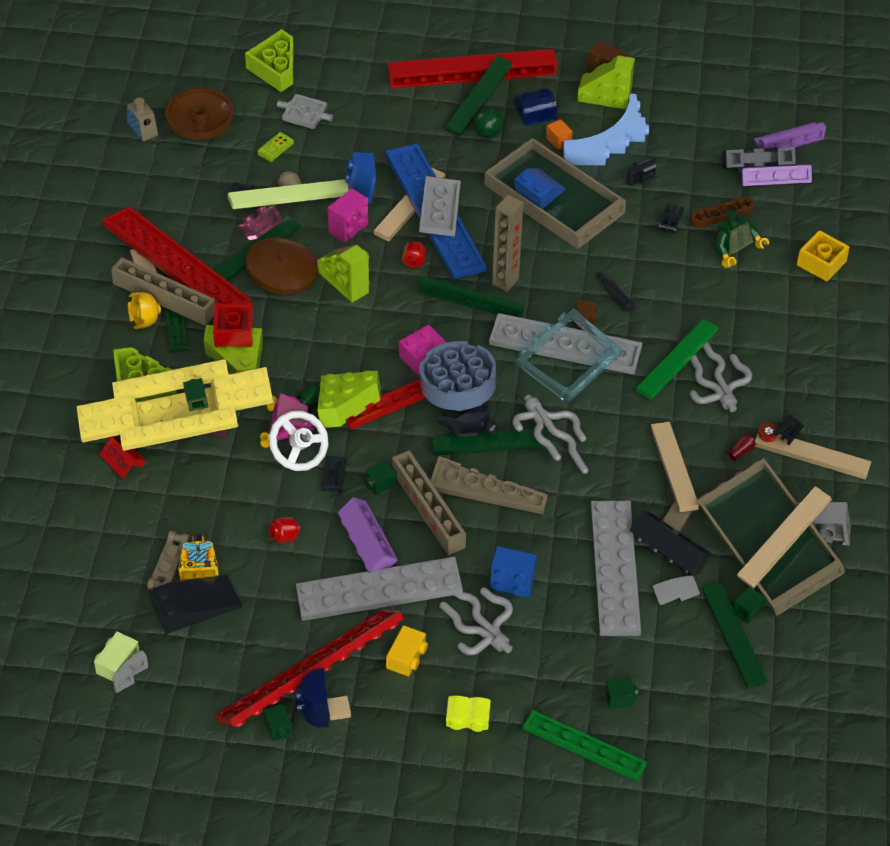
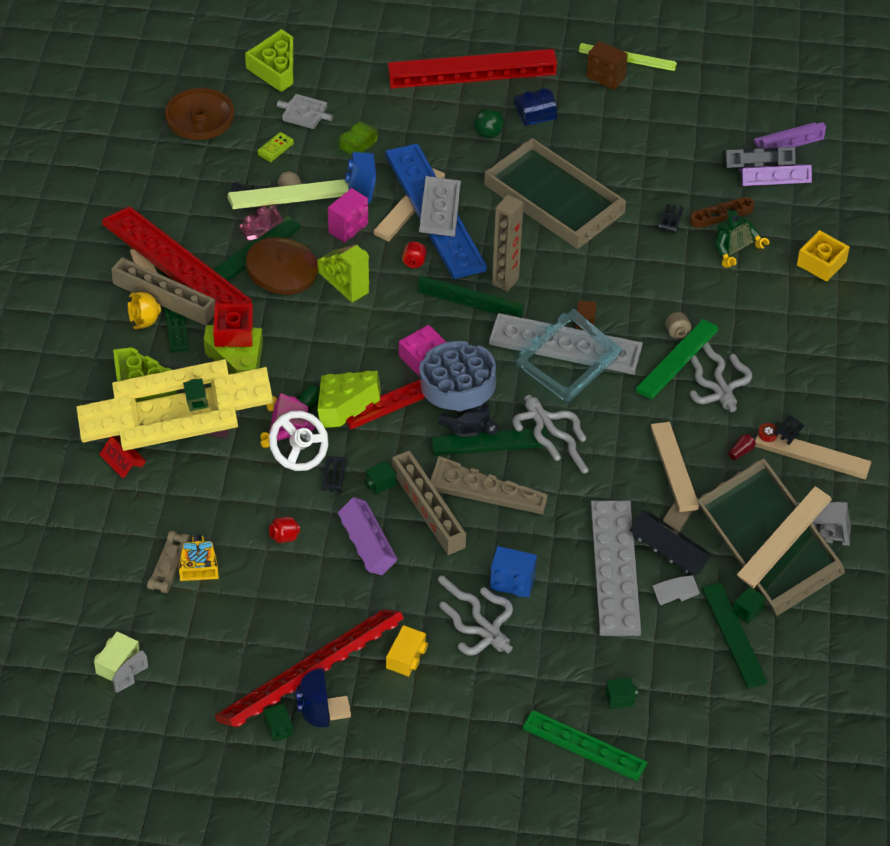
dark tan torso [127,98,158,142] -> none
black slope [149,575,242,635] -> none
light grey plate [296,557,463,621] -> none
dark green tile [446,56,513,137] -> none
neon yellow brick [446,696,491,732] -> none
blue slope [515,168,565,209] -> none
orange brick [546,119,573,150] -> none
light blue arch [563,94,649,165] -> none
lime brick [578,56,635,110] -> none
black axle [596,272,634,311] -> none
black arm [626,159,656,186] -> none
none -> clear neon green brick [339,122,378,155]
none -> lime axle [579,43,677,71]
none -> dark tan head [665,312,691,340]

